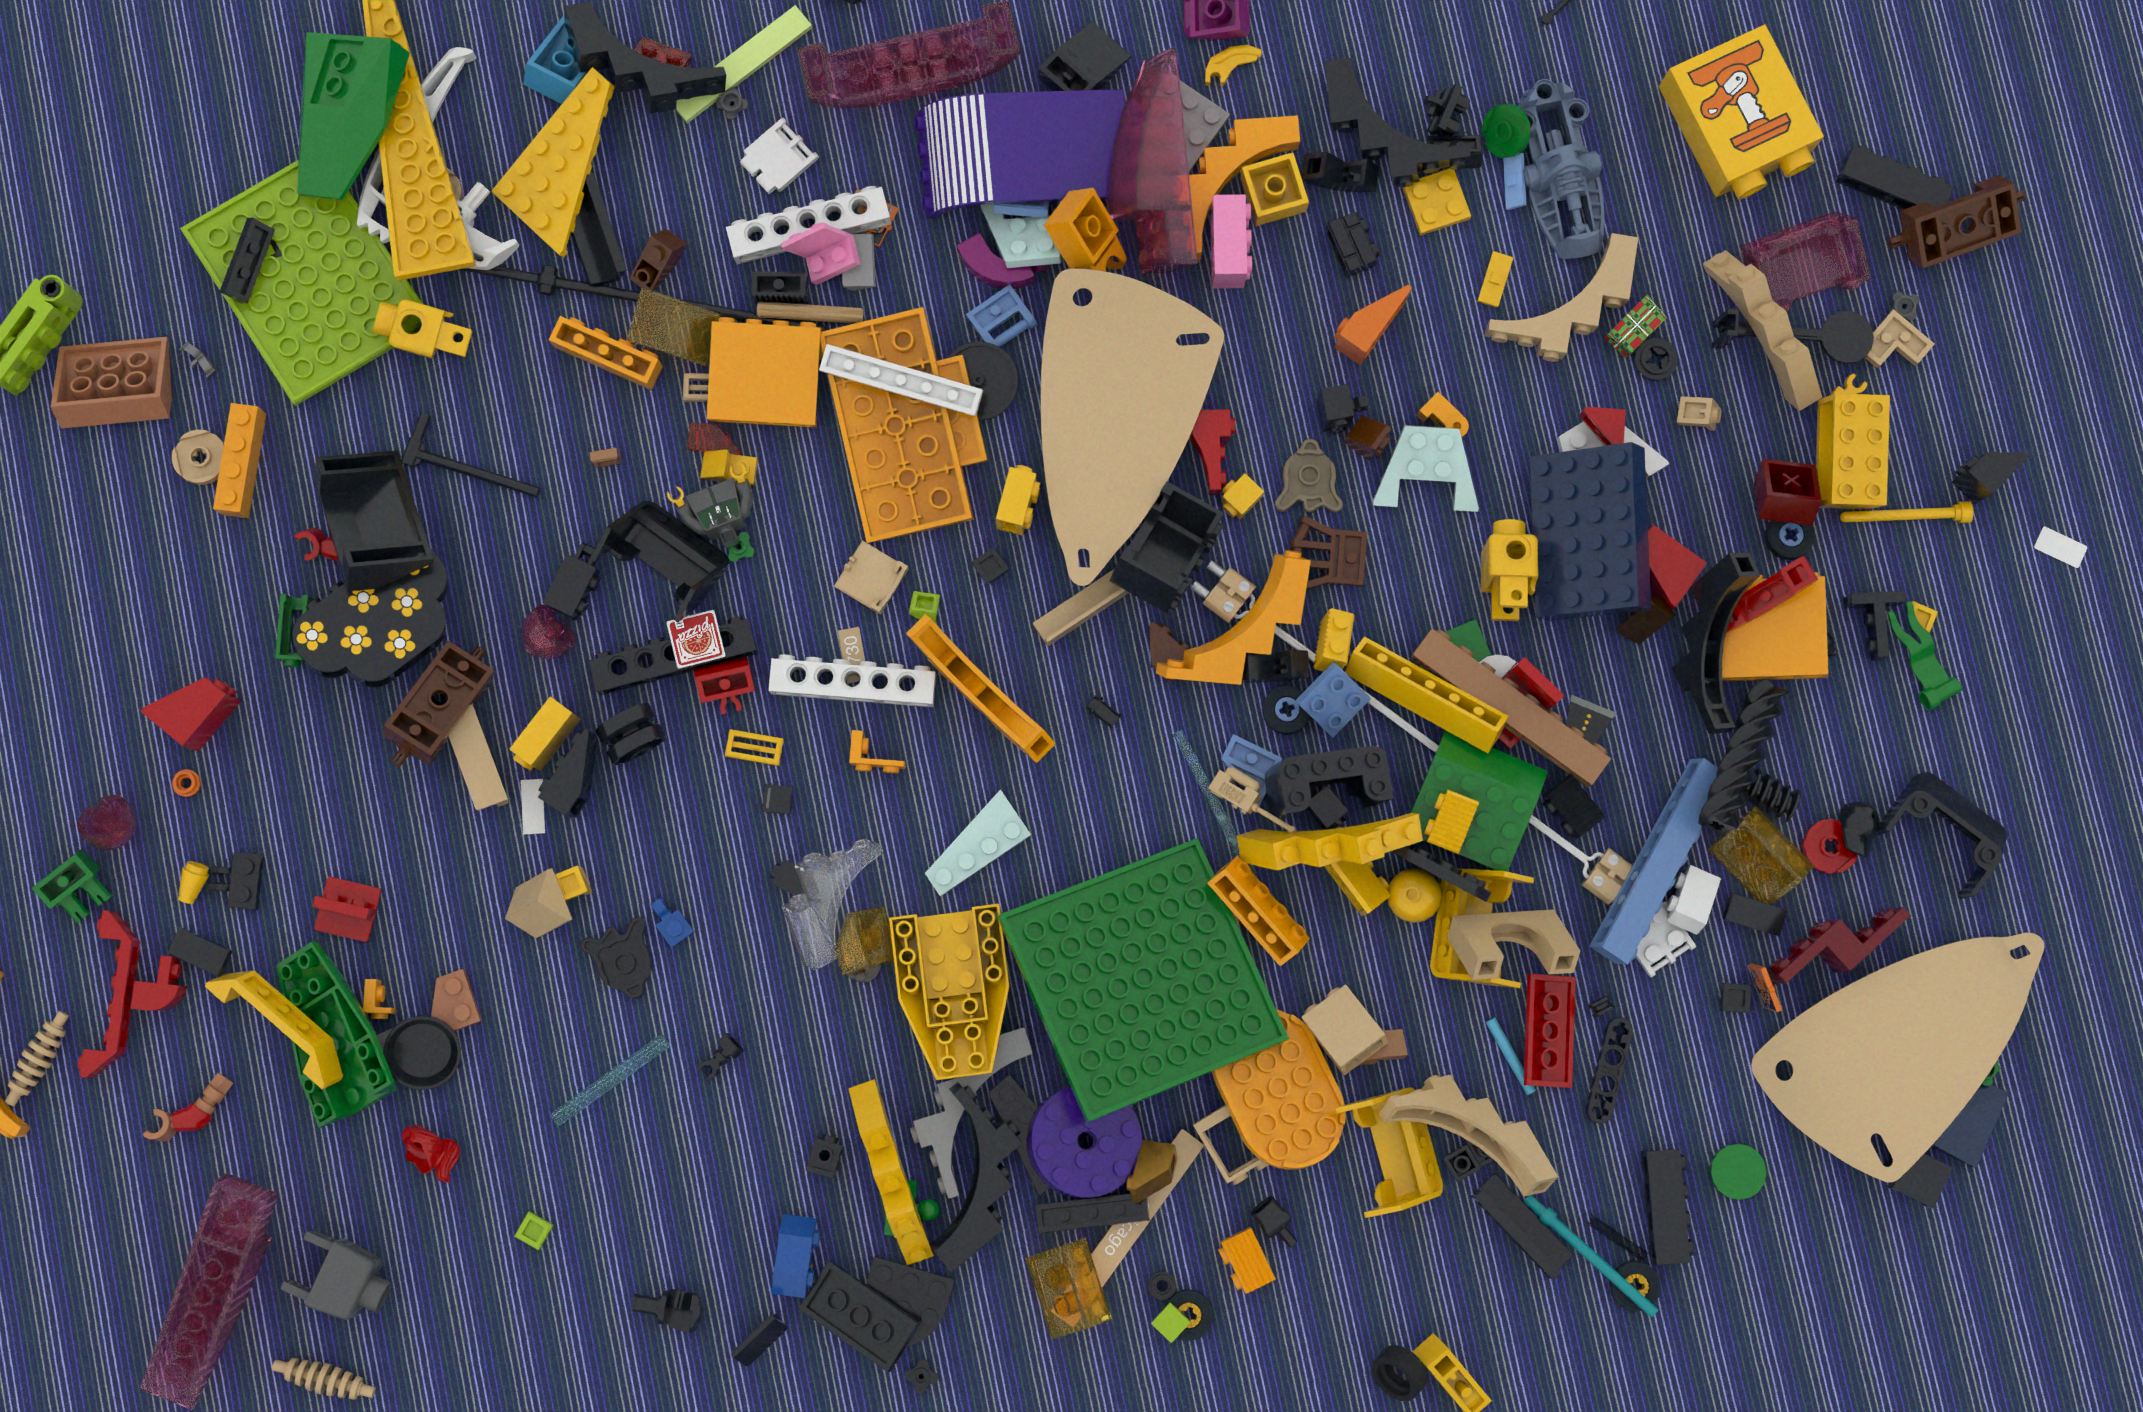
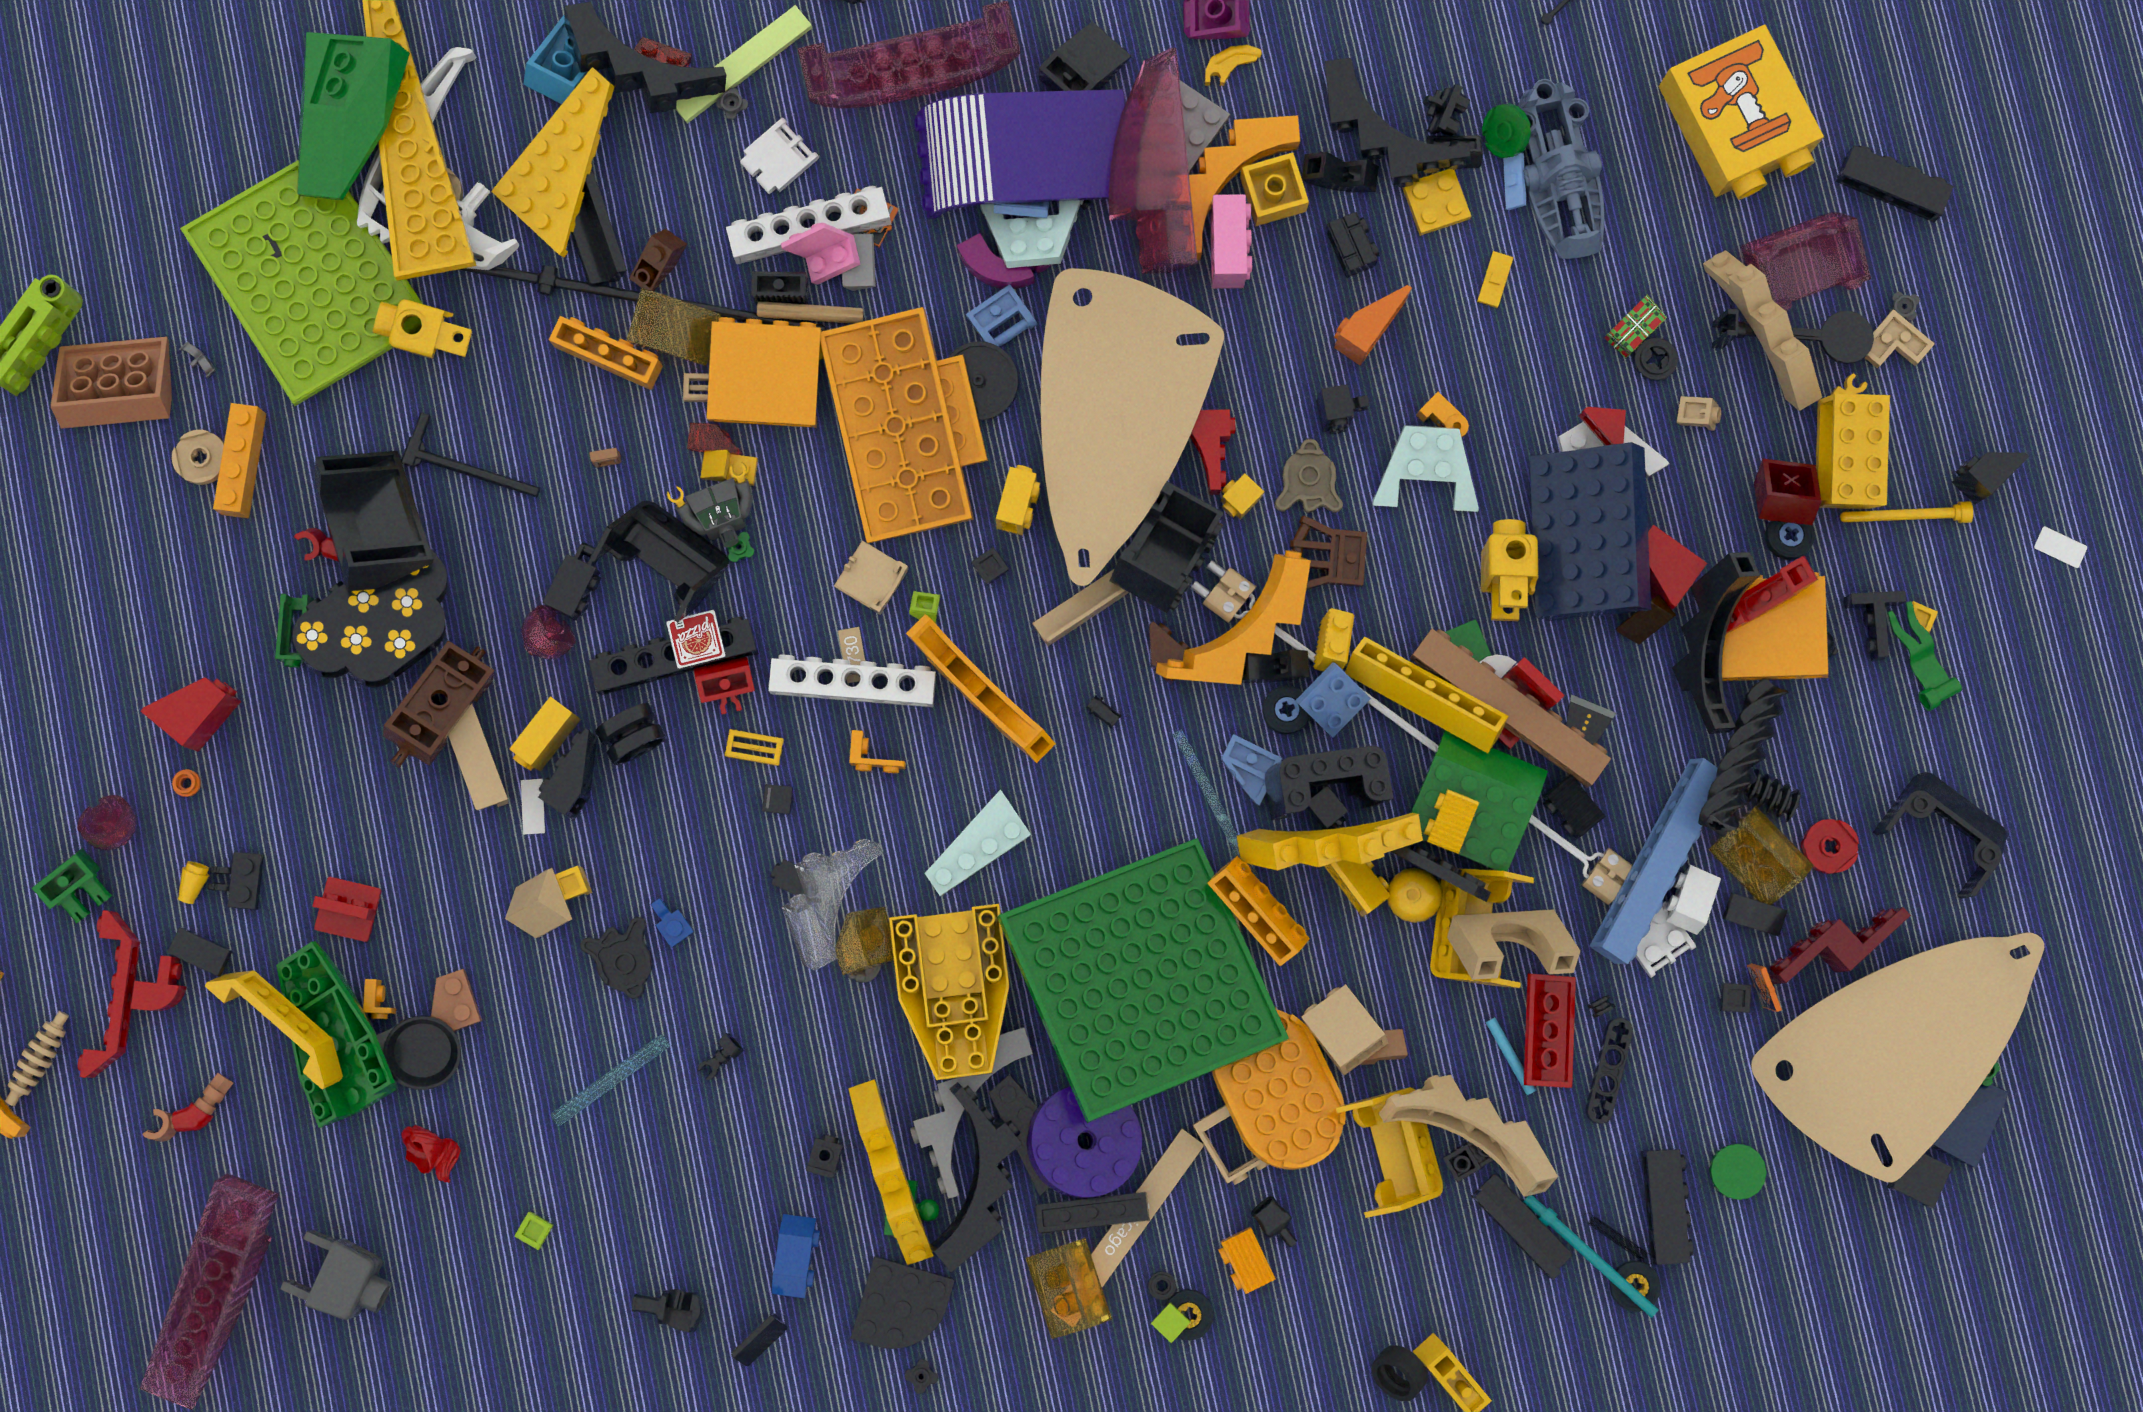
black plate [219,218,275,304] -> none
tan piece [272,1358,376,1400] -> none
black plate [799,1261,921,1372] -> none
white plate [819,344,983,417] -> none
light orange brick [1043,188,1127,291] -> none
pearl gold slope [1127,1140,1178,1203] -> none
tan piece [1208,767,1295,833] -> none
reddish brown slope [1344,415,1391,461] -> none
tan arch [1485,233,1638,362] -> none
black cap [1840,802,1879,858] -> none
reddish brown brick [1887,175,2026,269] -> none

